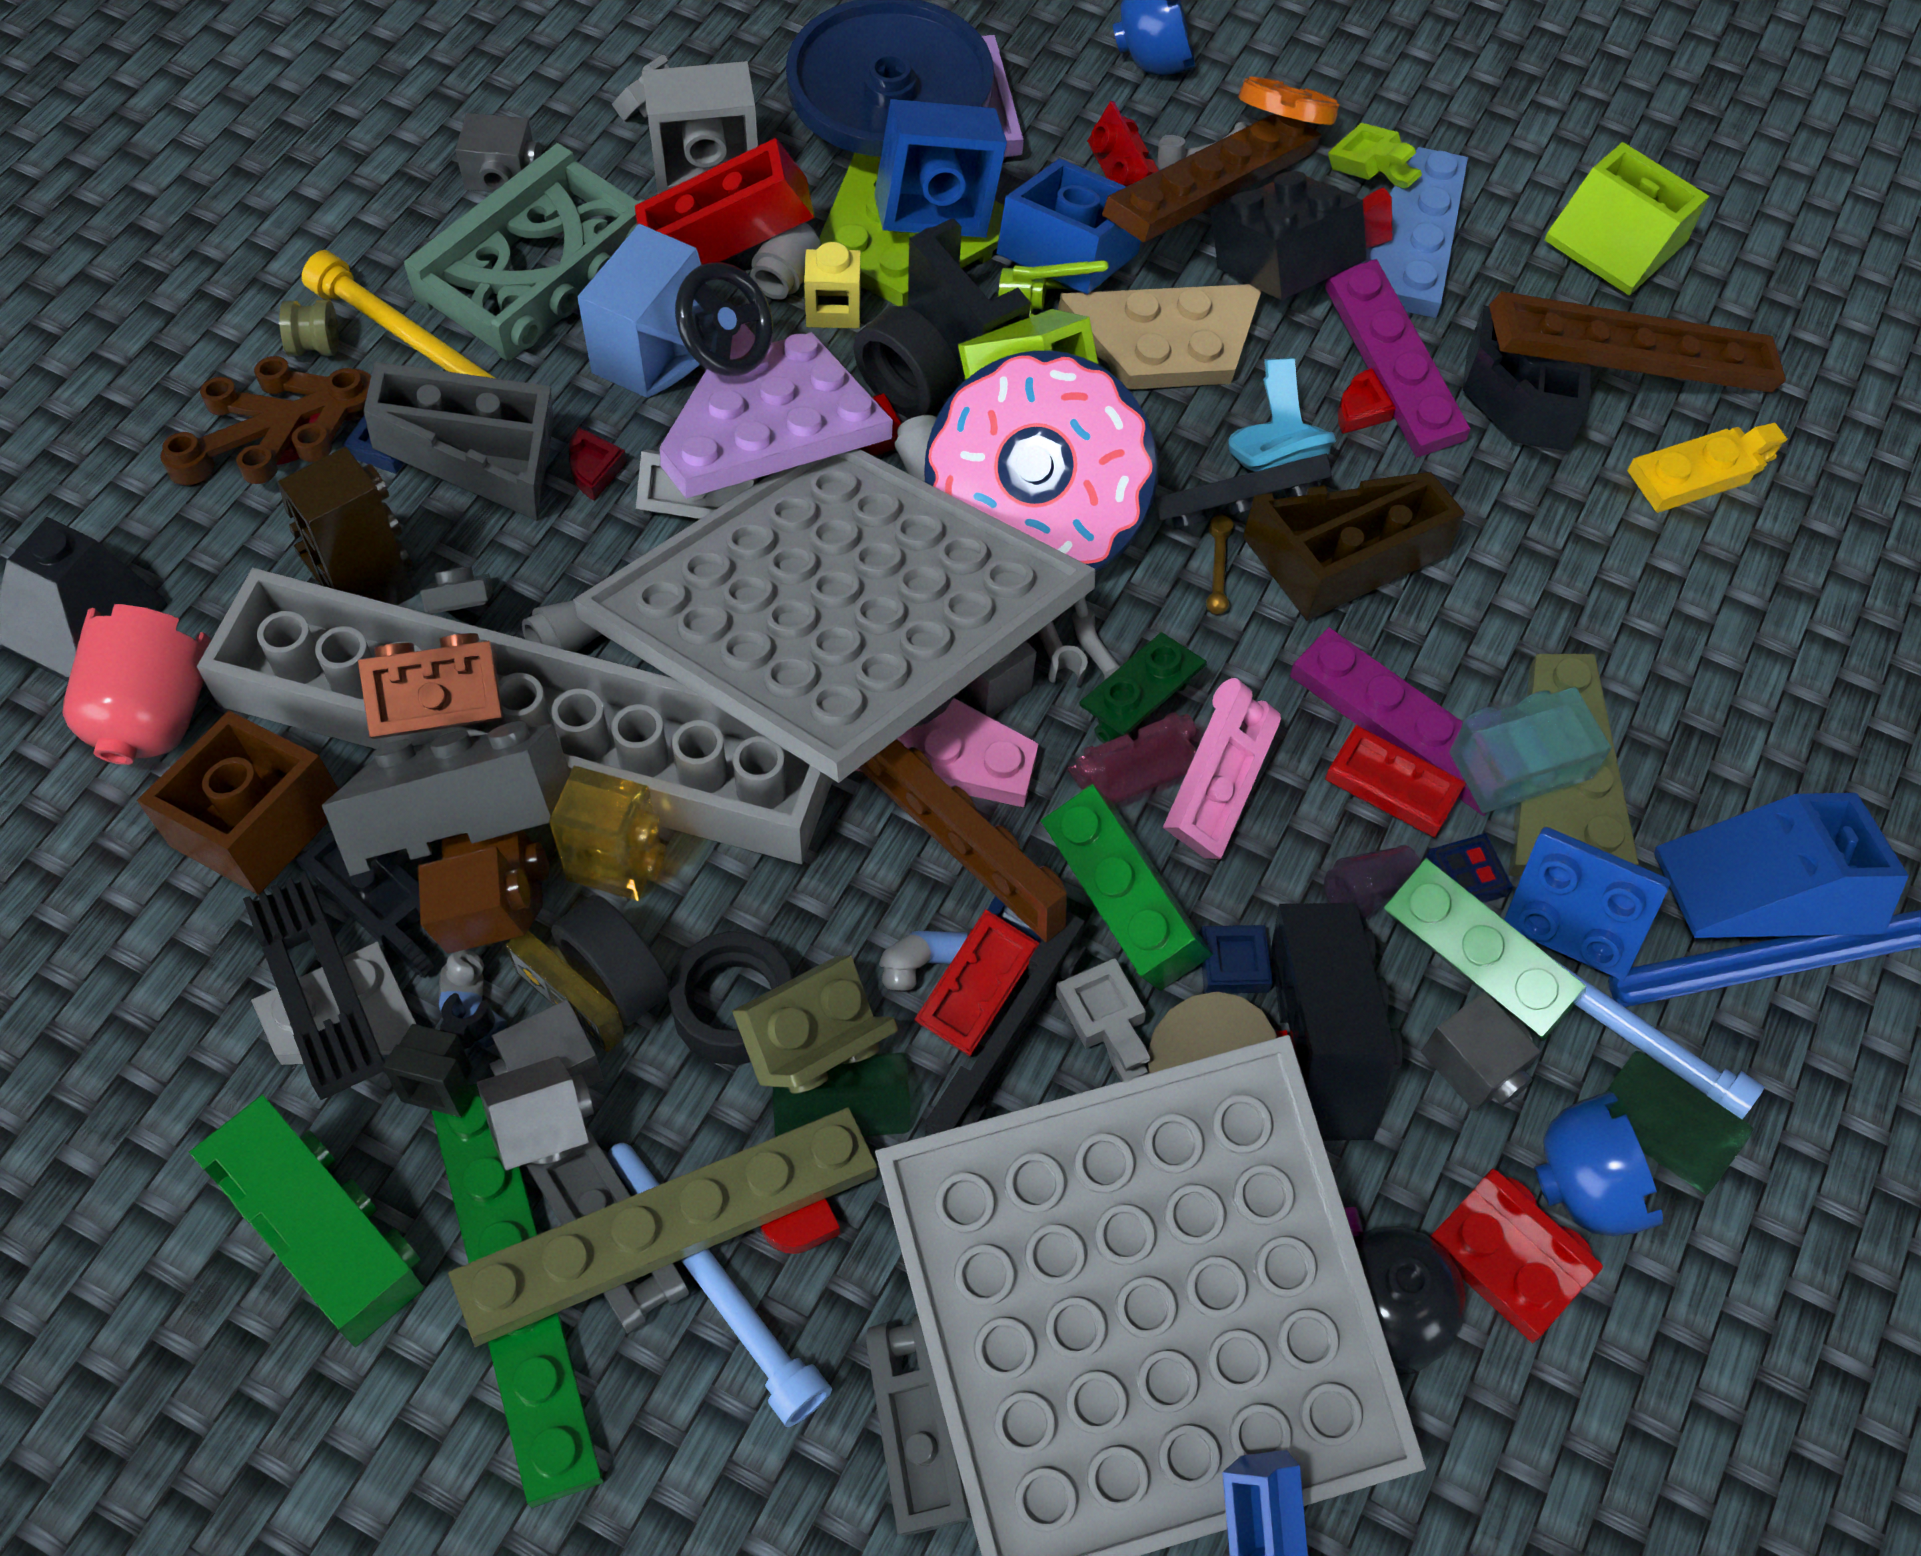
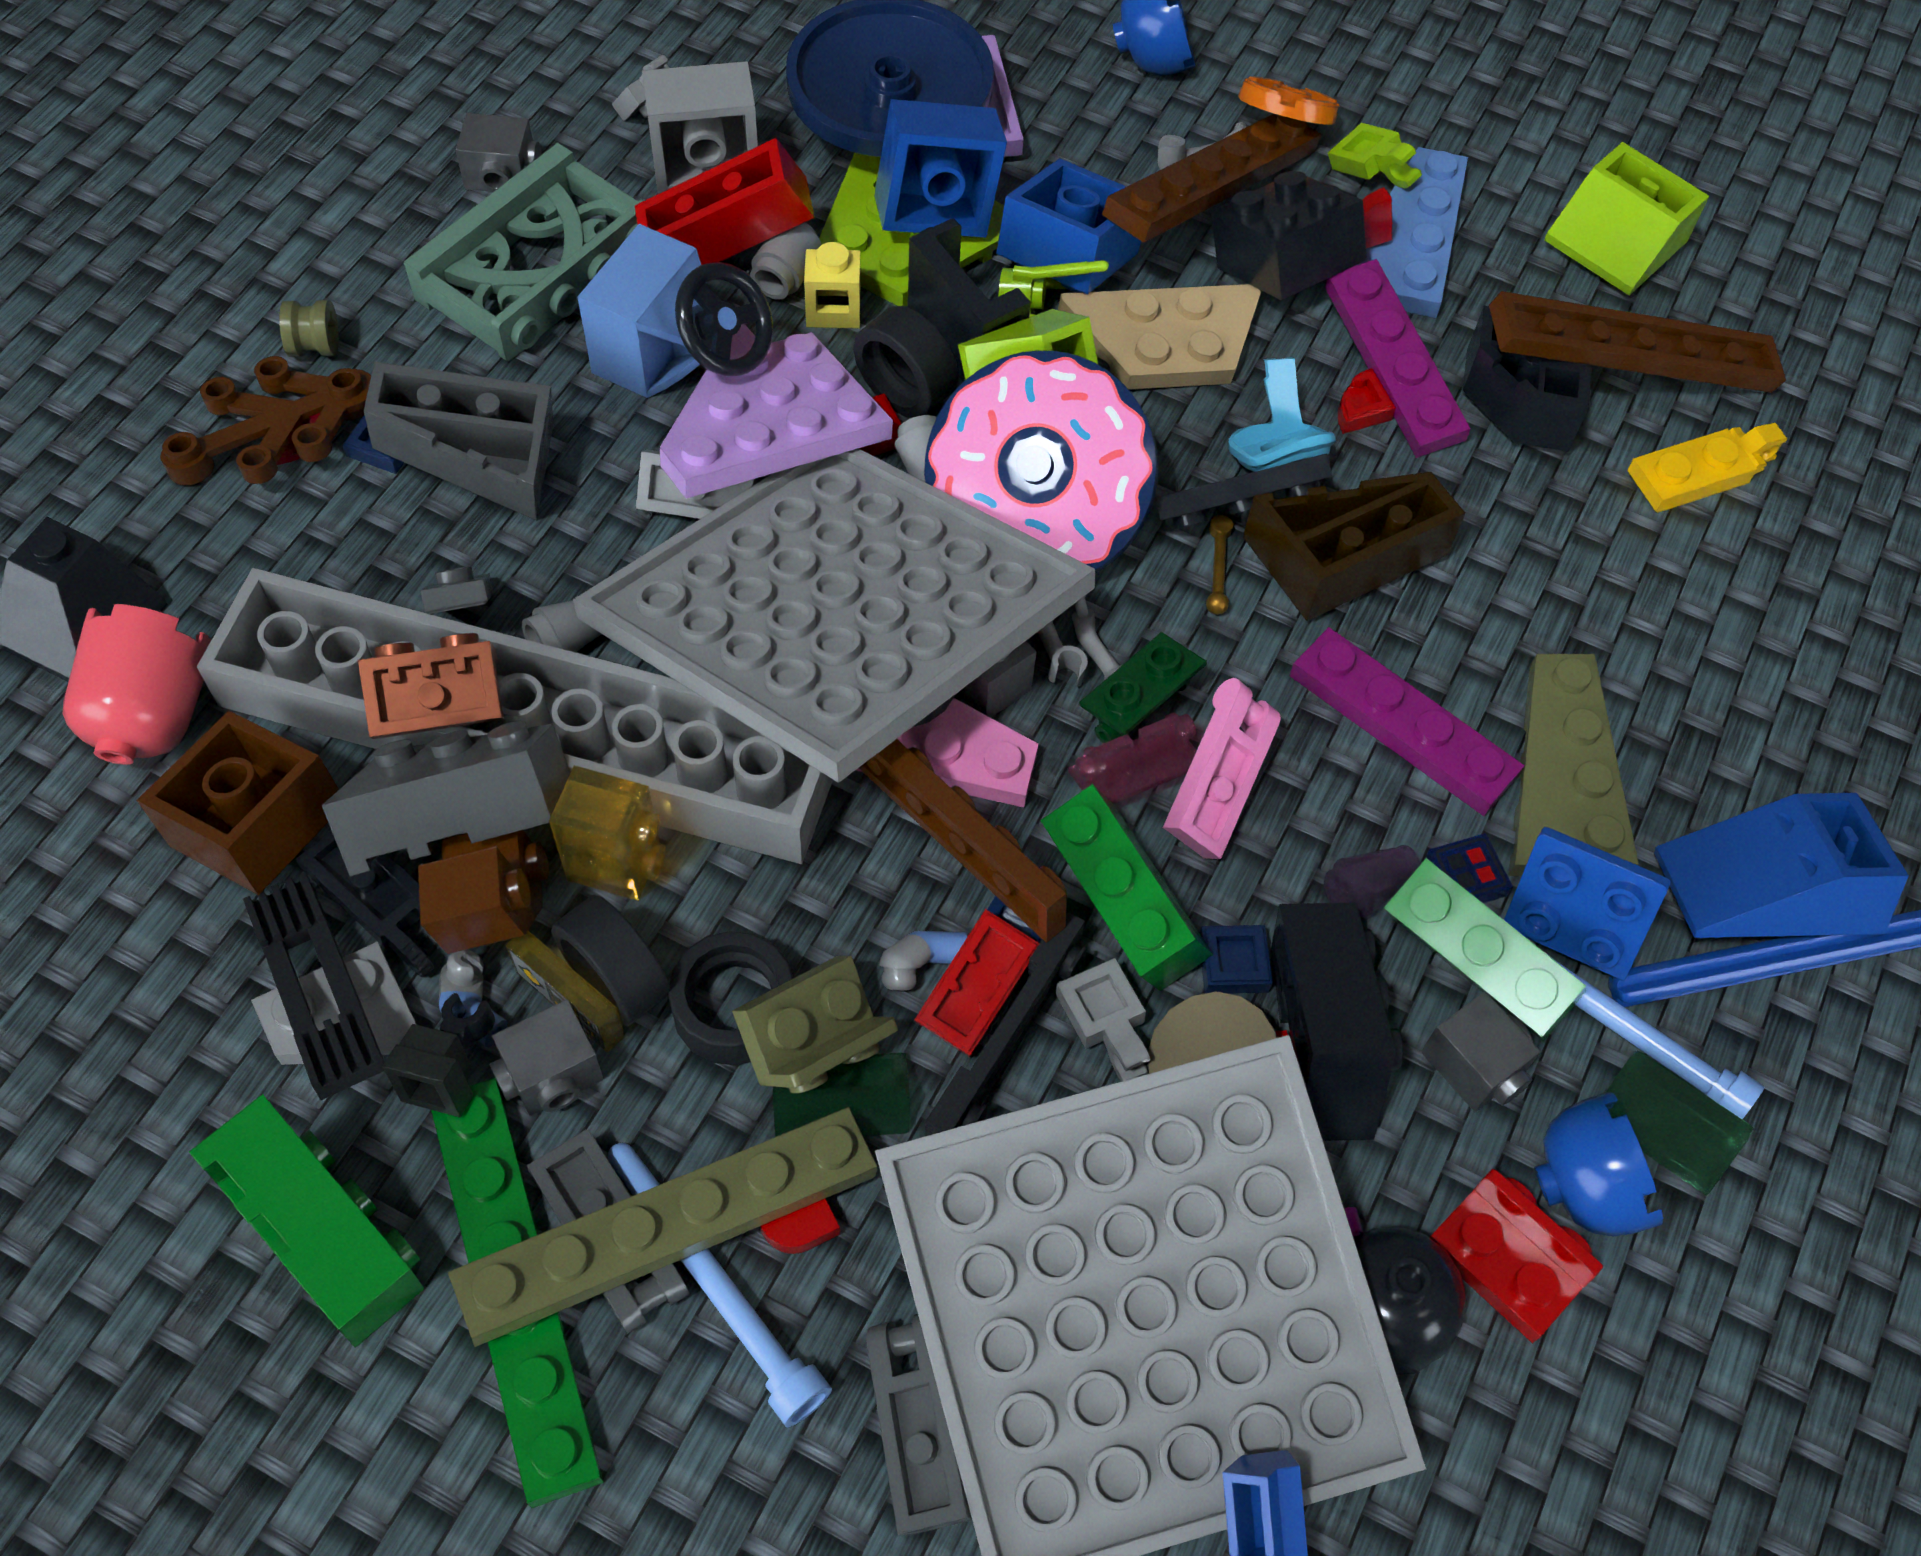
dark brown wedge [278,446,415,605] -> none
yellow piece [302,250,497,379] -> none
flat silver brick [477,1056,594,1171] -> none
dark red tile [569,427,627,501] -> none
red hinge [1087,101,1159,187] -> none
red plate [1325,725,1466,838] -> none
clear light blue brick [1449,687,1612,813] -> none

